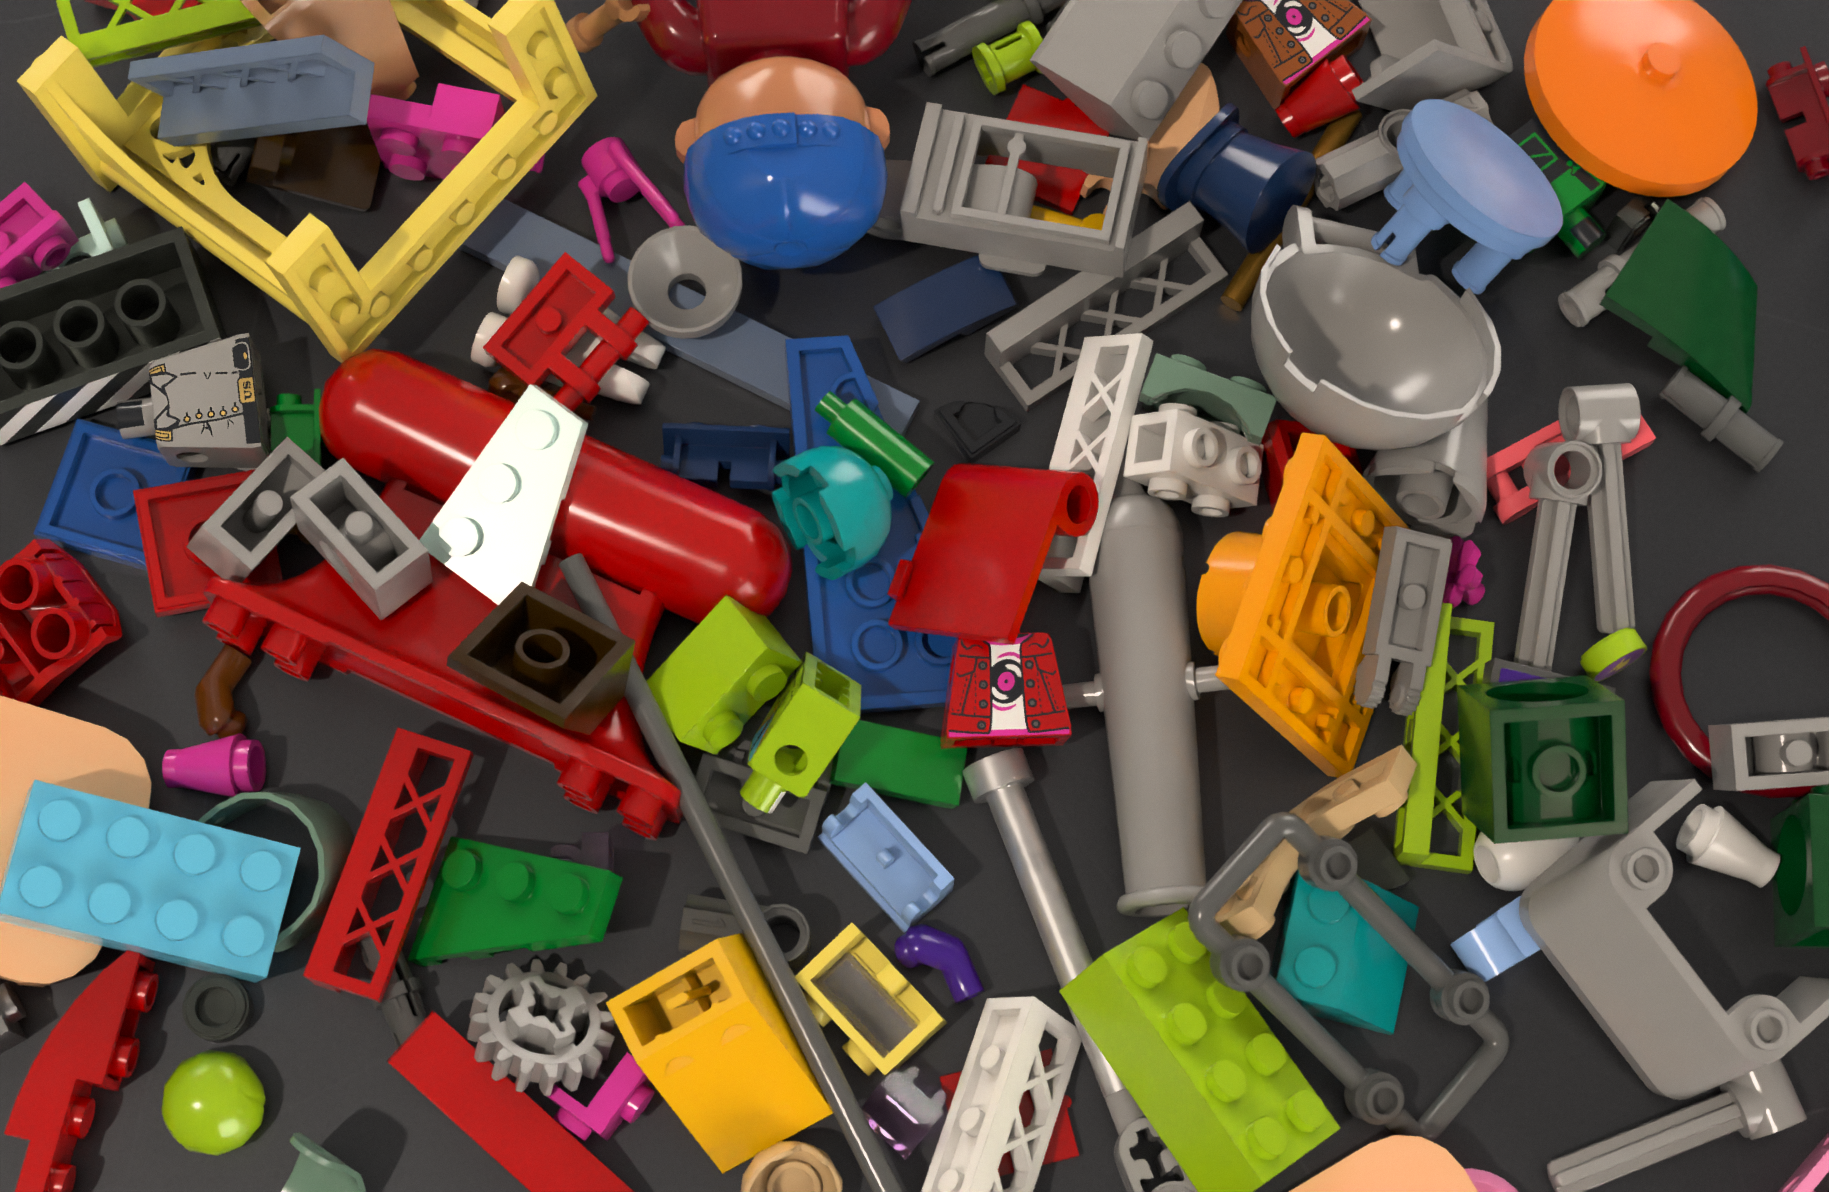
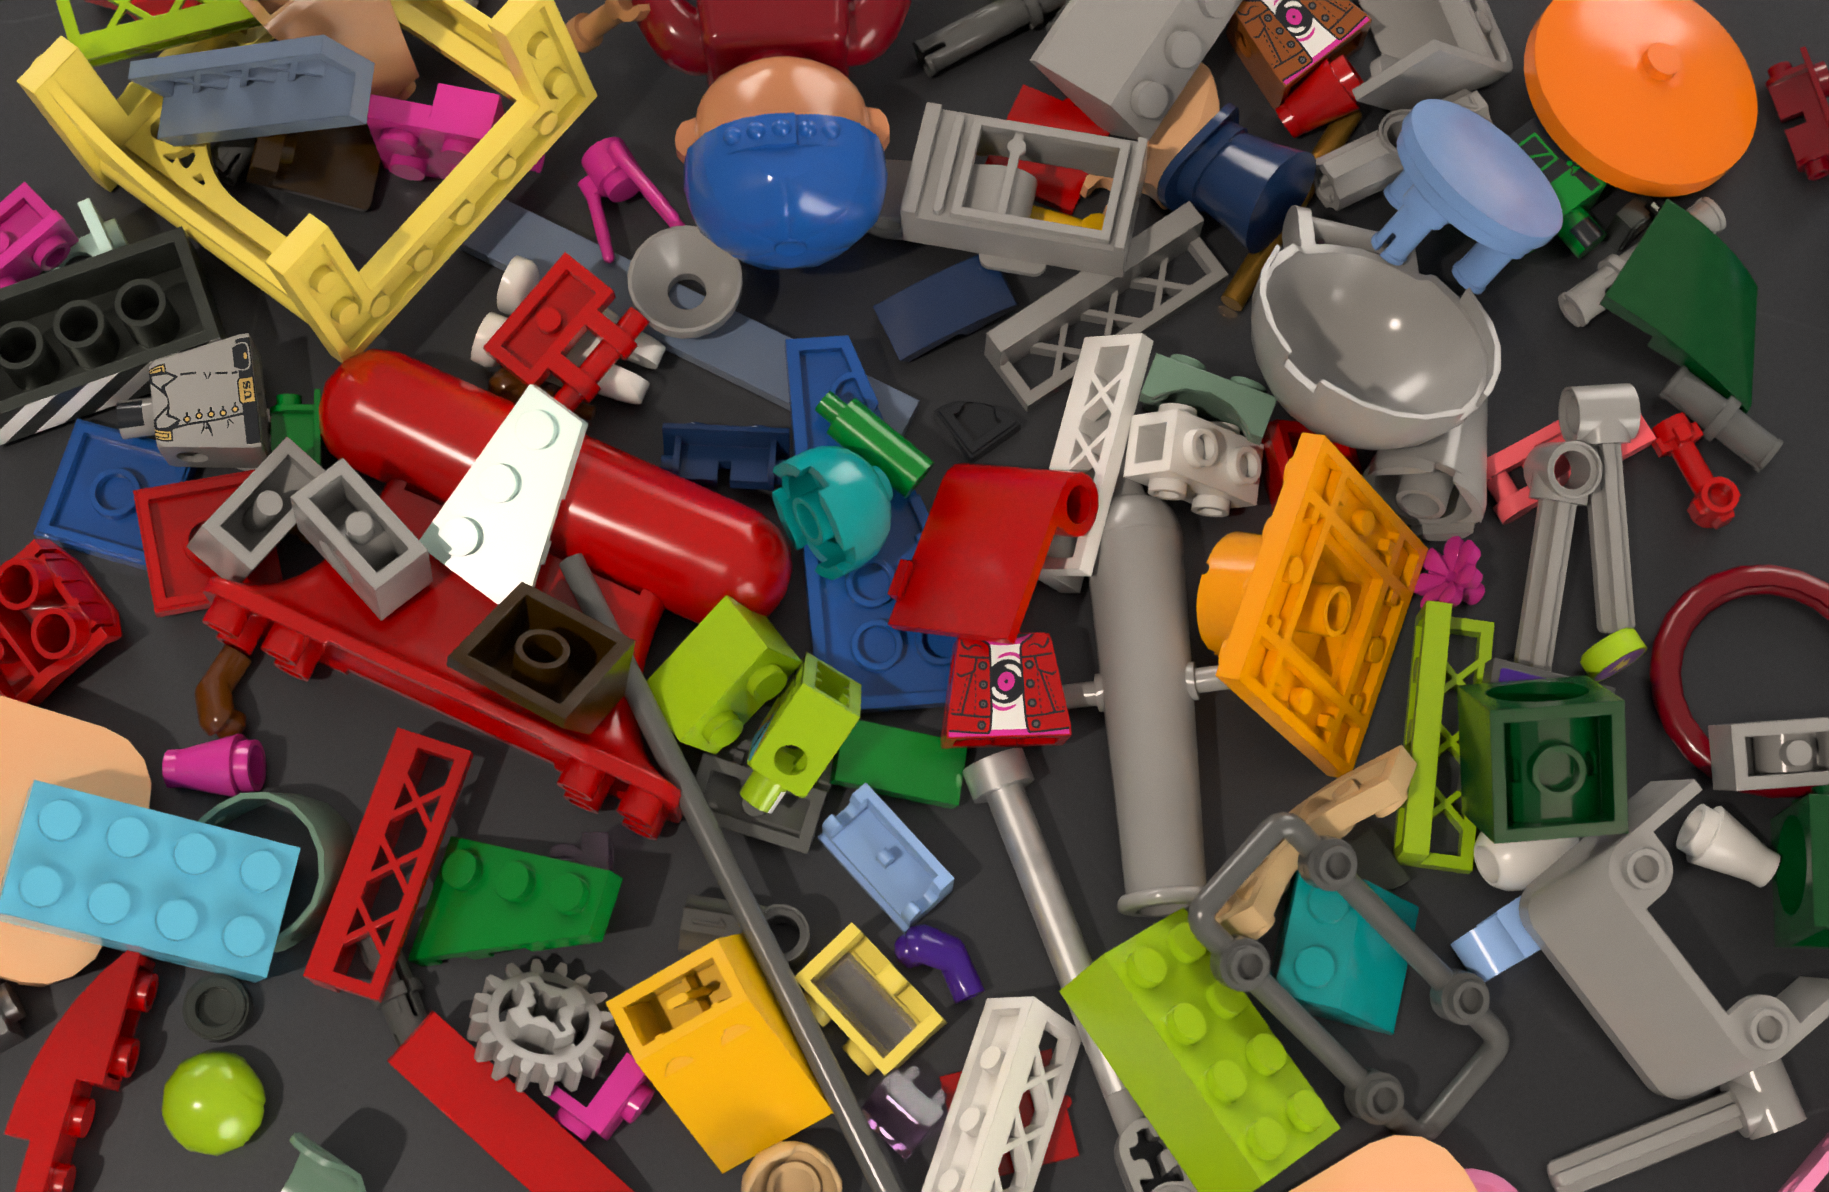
lime bush [972,20,1043,95] -> none
light grey hinge [1353,526,1453,717] -> none
none -> red bar [1651,412,1741,530]

